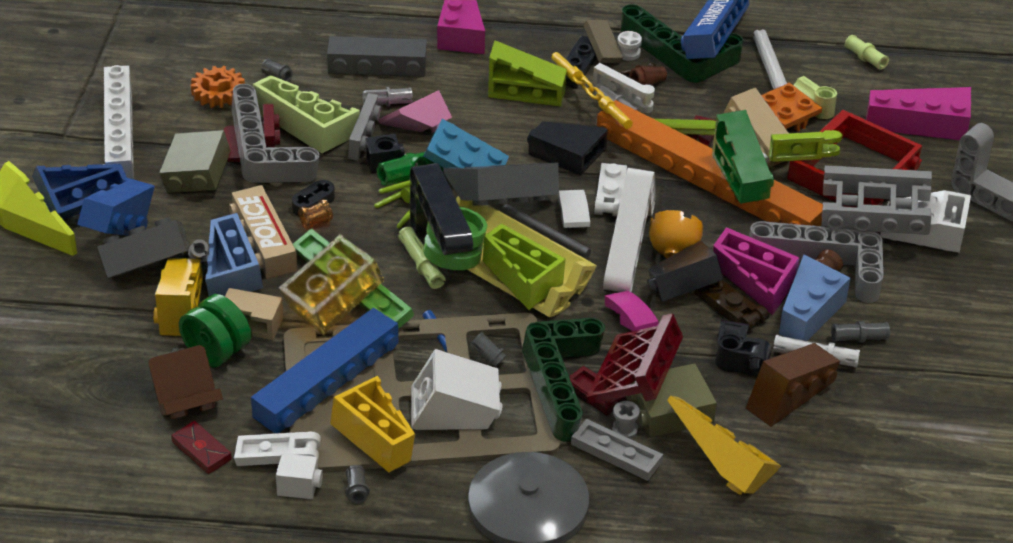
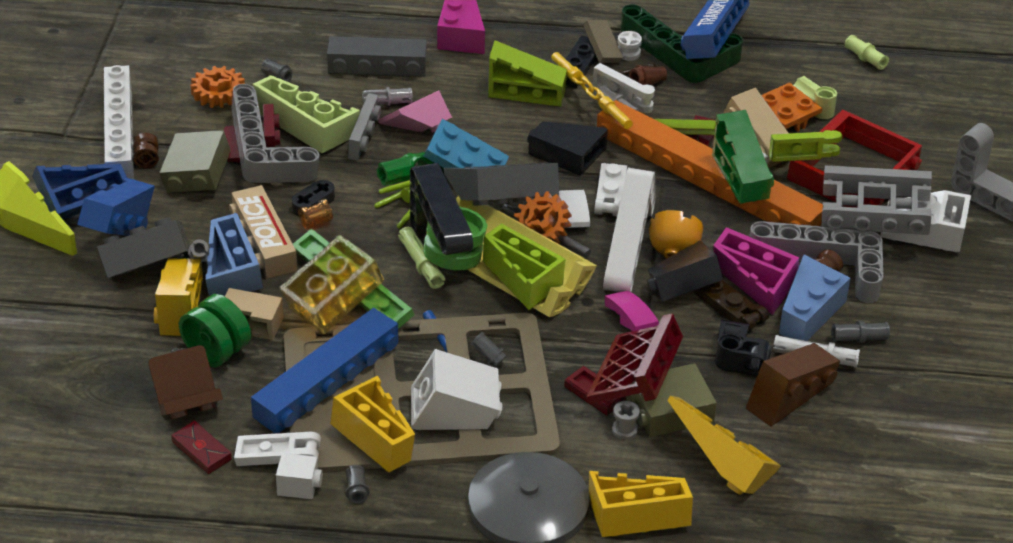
black brick [365,134,405,174] -> none
dark green beam [522,318,605,442] -> none
light grey plate [571,419,663,481] -> none
white axle [753,29,787,89] -> none
dark pink wedge [866,87,971,140] -> none
none -> reddish brown wheel [133,133,159,169]
none -> orange gear [514,191,572,244]
none -> yellow wedge [589,471,693,537]

